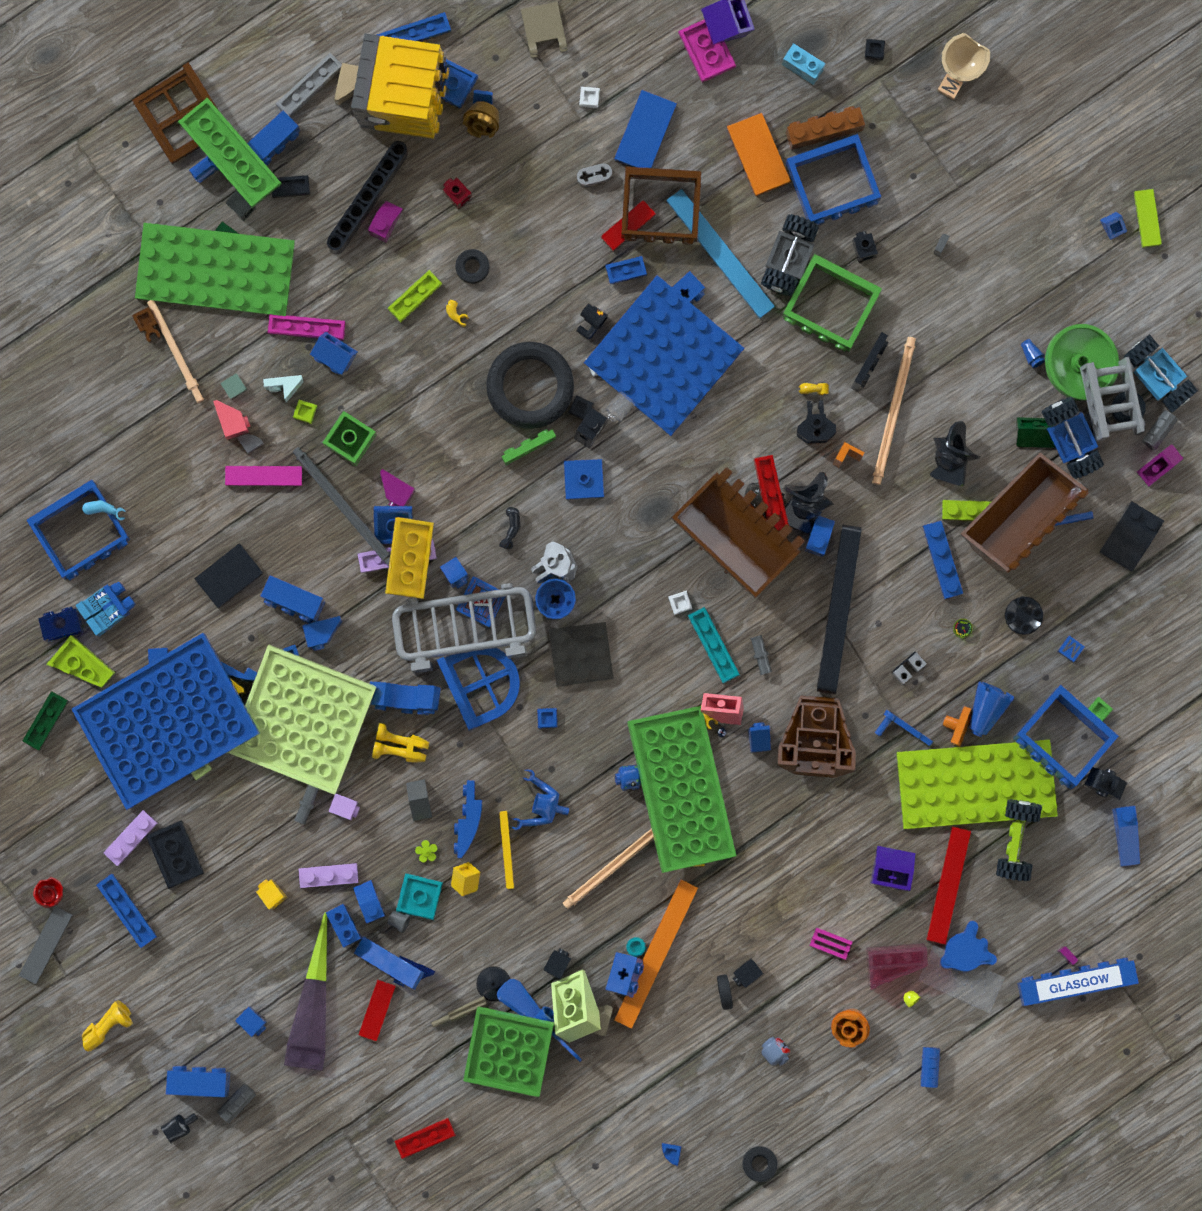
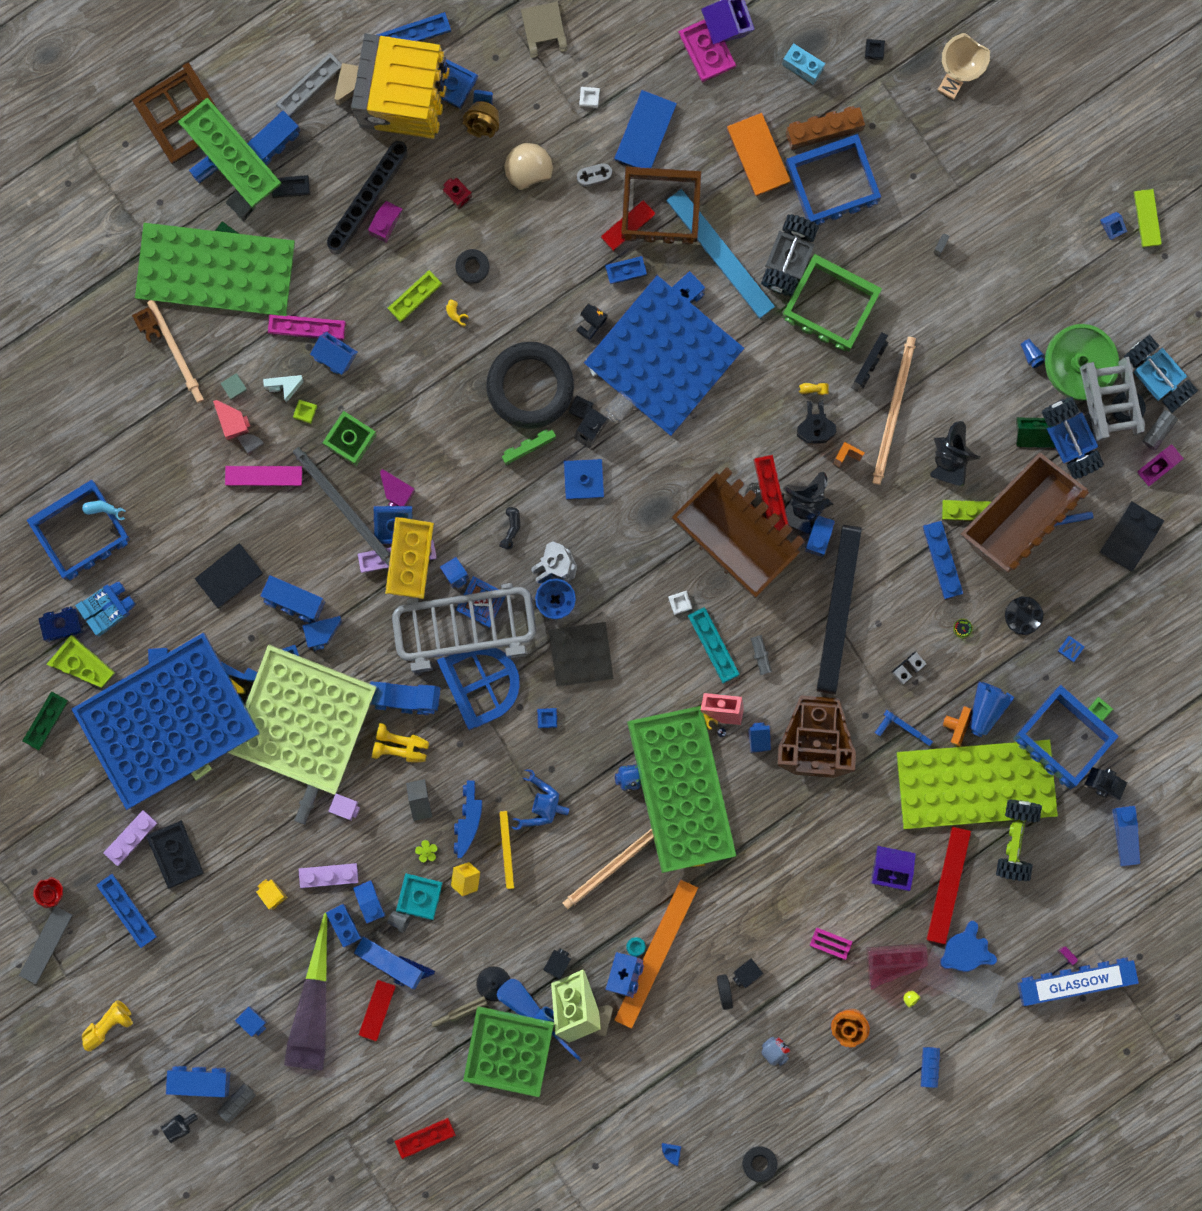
black brick [852,231,878,262] -> none
none -> tan cylinder [504,143,553,190]

